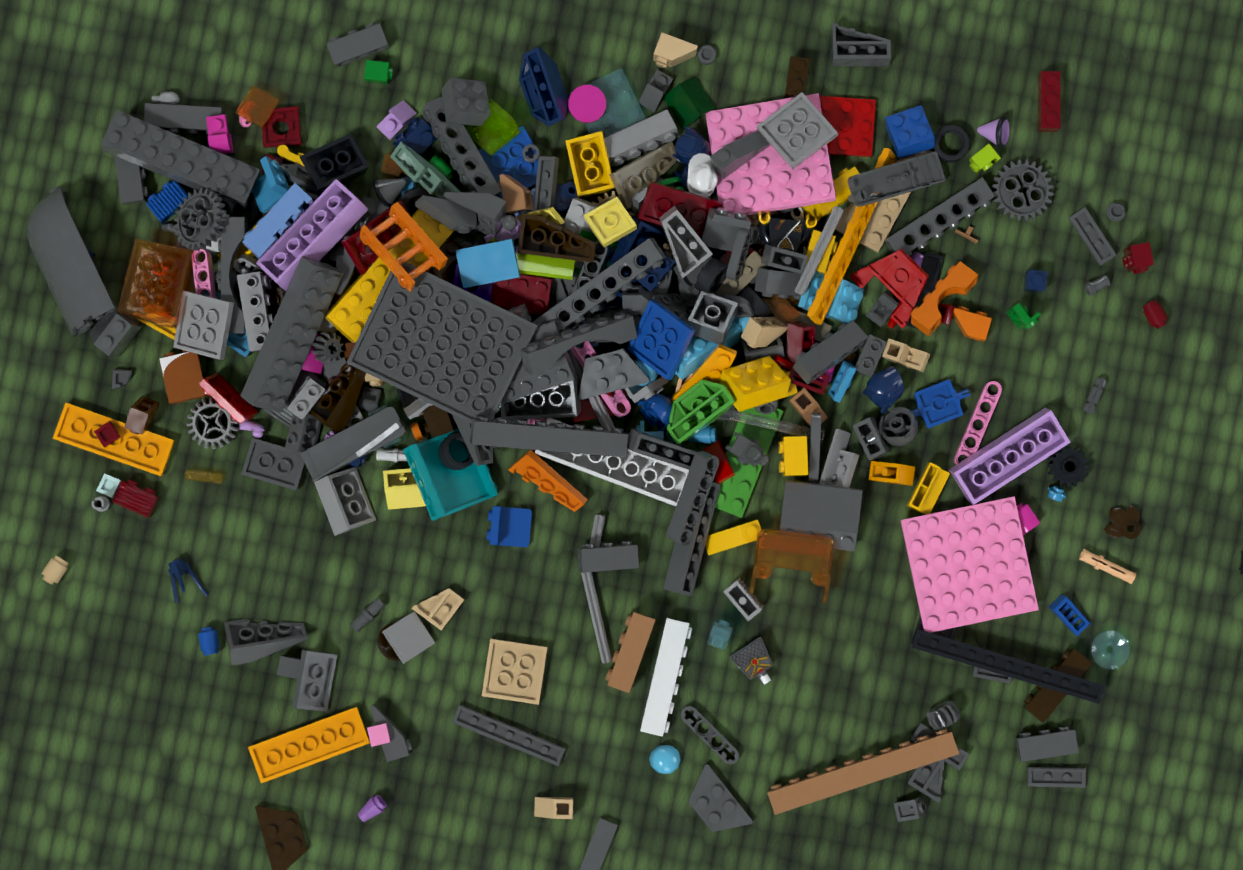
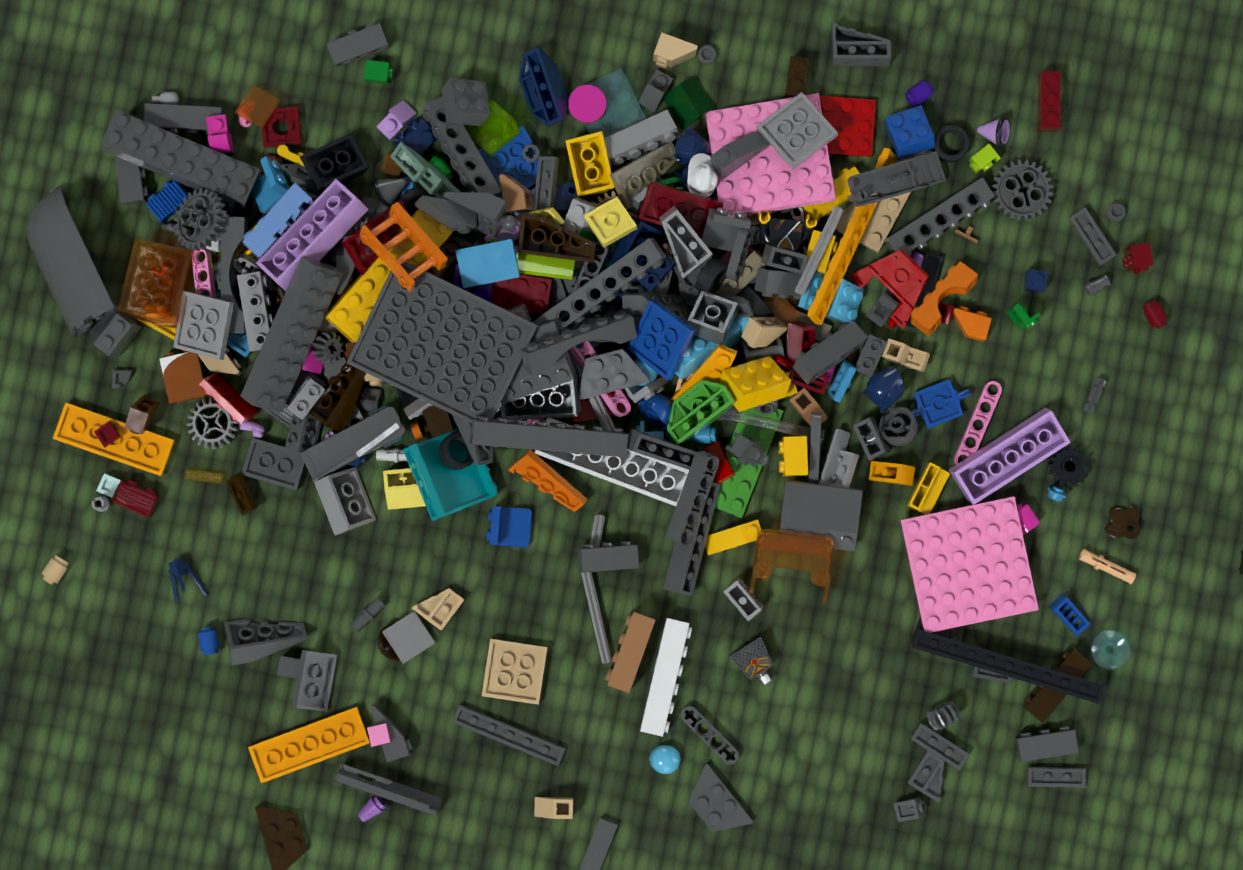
clear light blue brick [706,619,733,650] -> none
medium nougat brick [767,729,959,815] -> none
none -> tan slope [198,346,242,375]
none -> dark brown plate [226,473,258,516]
none -> dark grey piece [334,764,441,816]
none -> dark purple brick [904,80,934,107]

